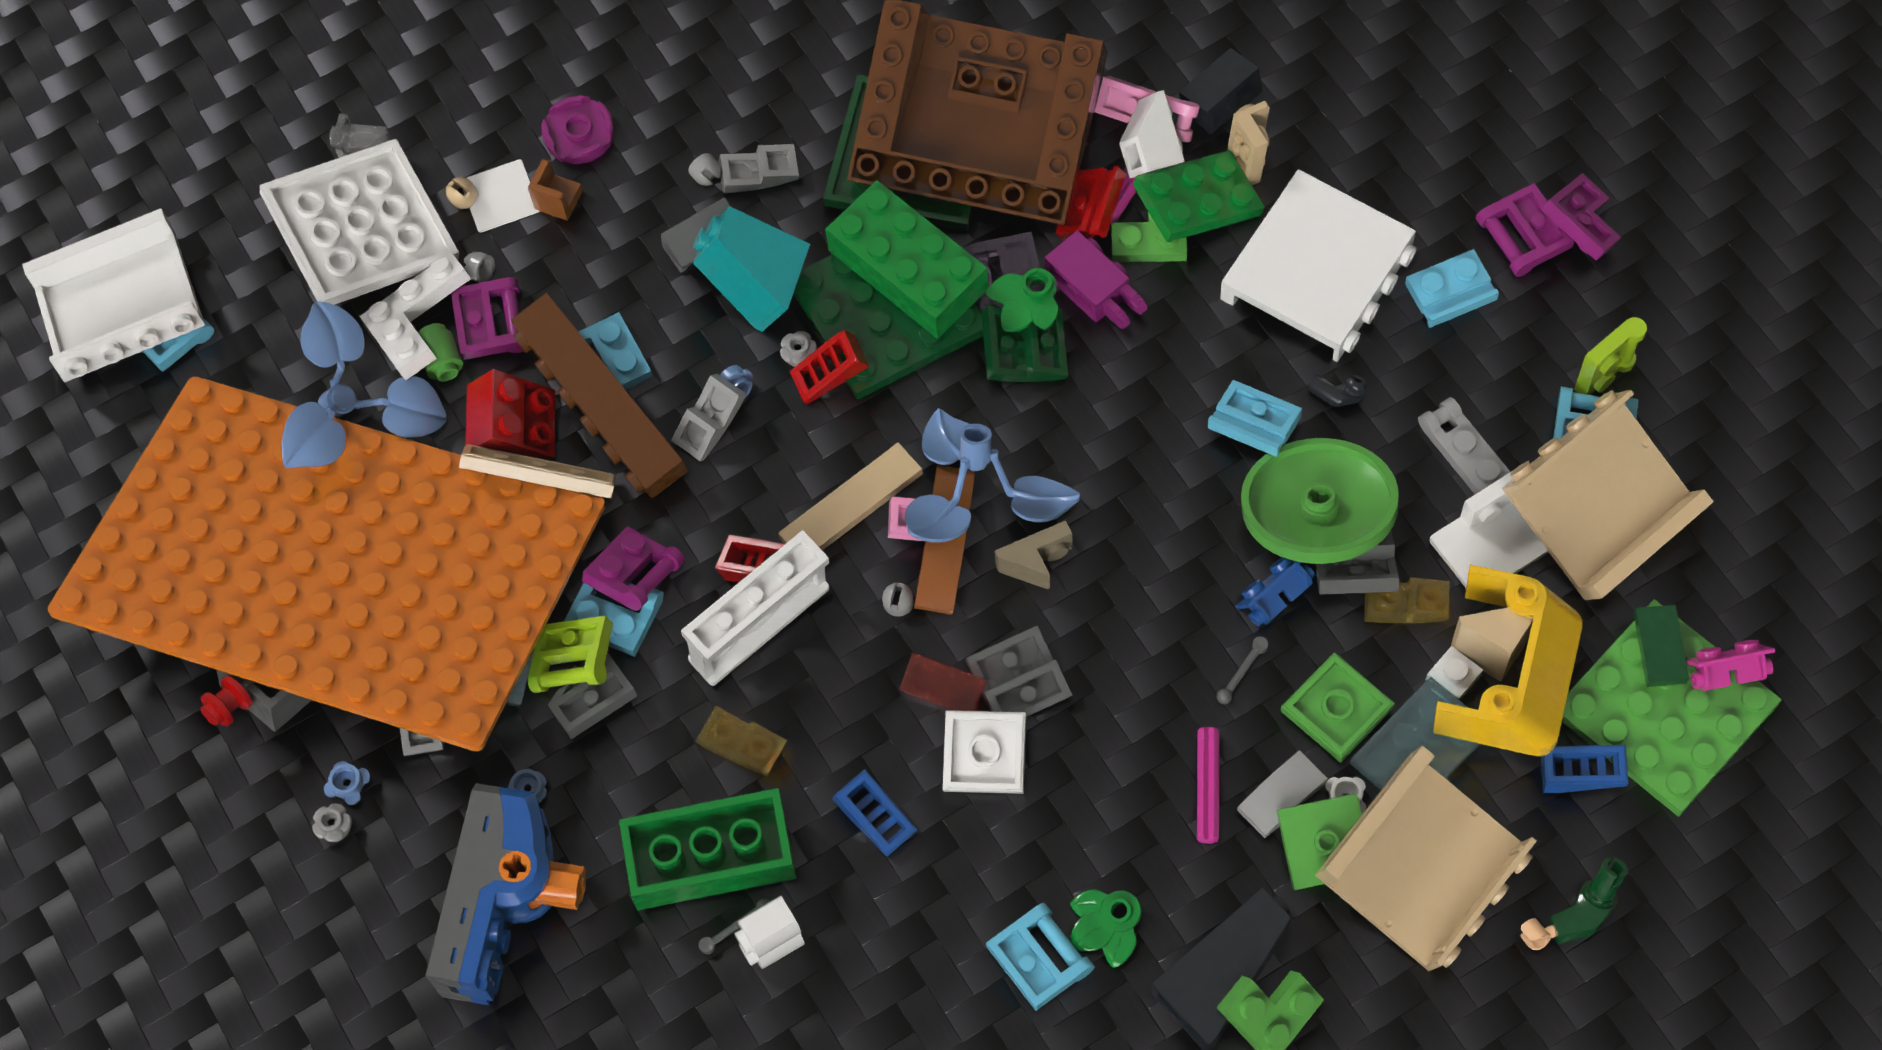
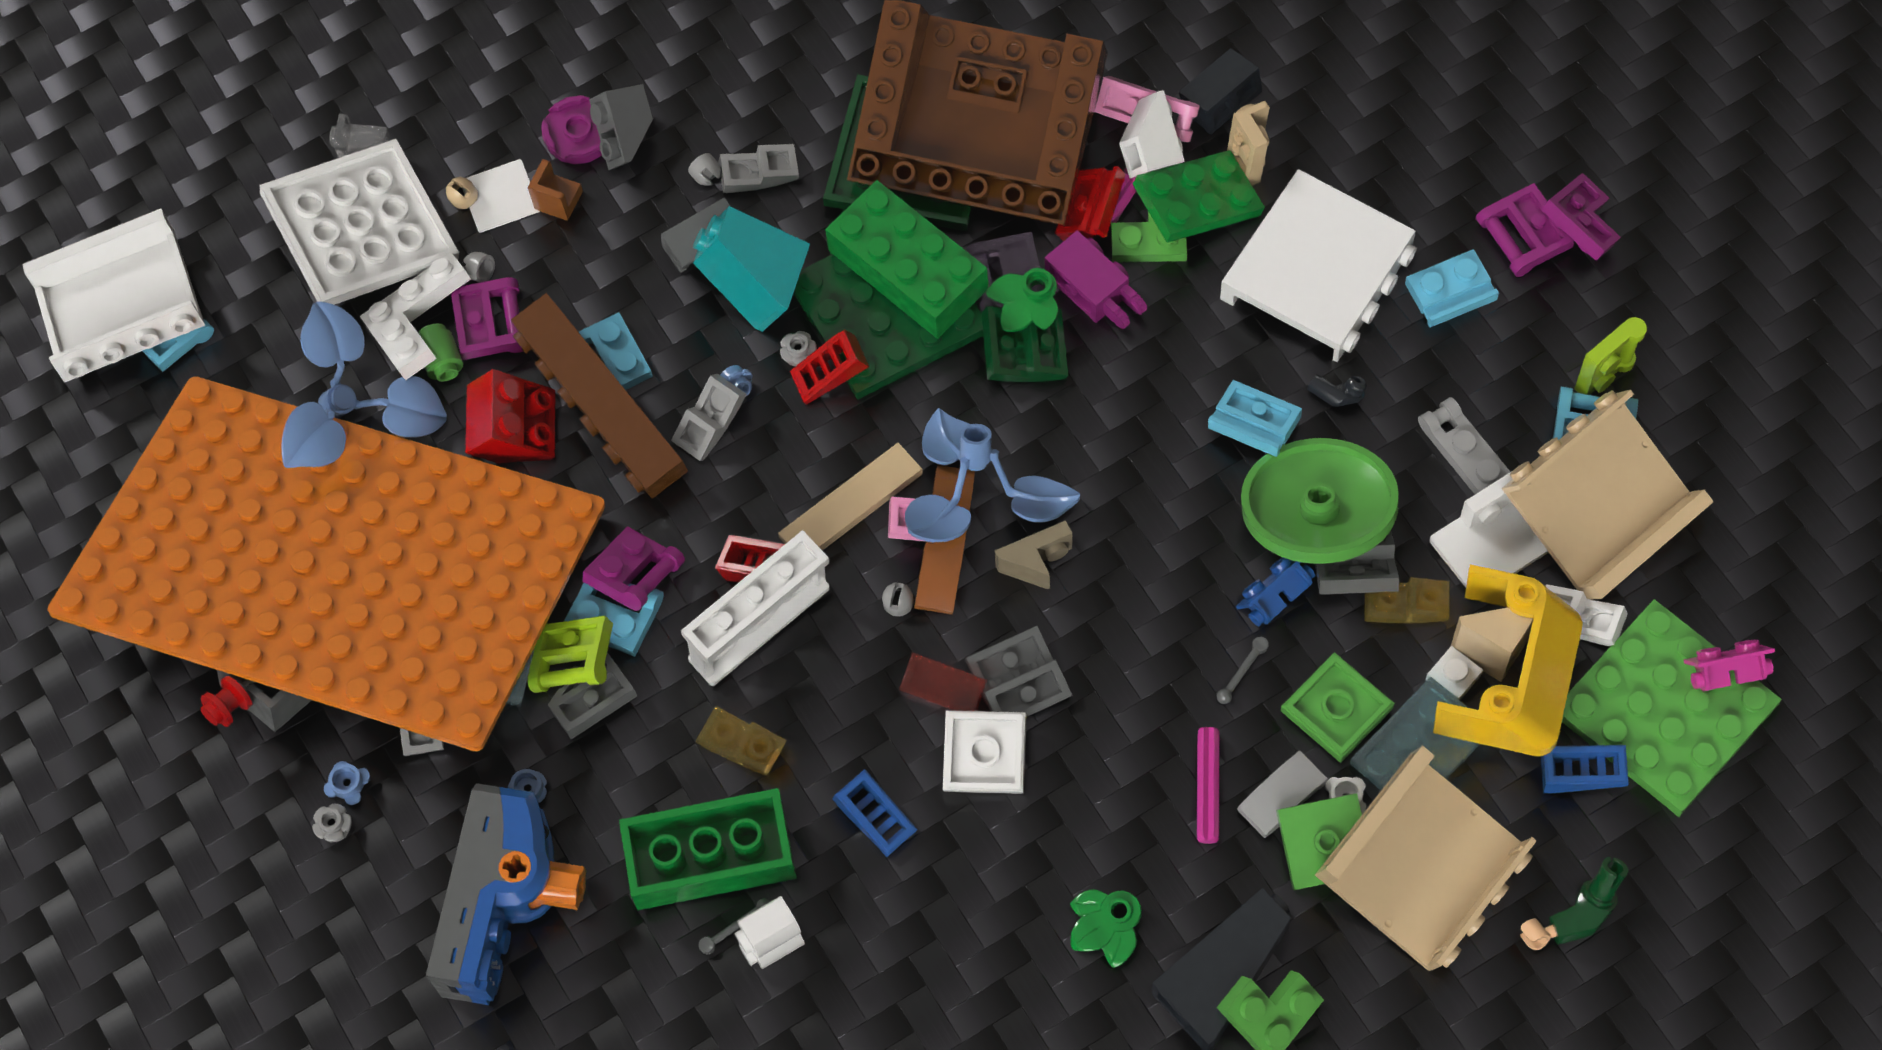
tan tile [459,444,616,498] -> none
medium azure plate [986,902,1095,1011] -> none
dark green tile [1634,605,1689,687] -> none
none -> dark grey slope [589,84,653,170]
none -> white slope [1546,584,1628,647]

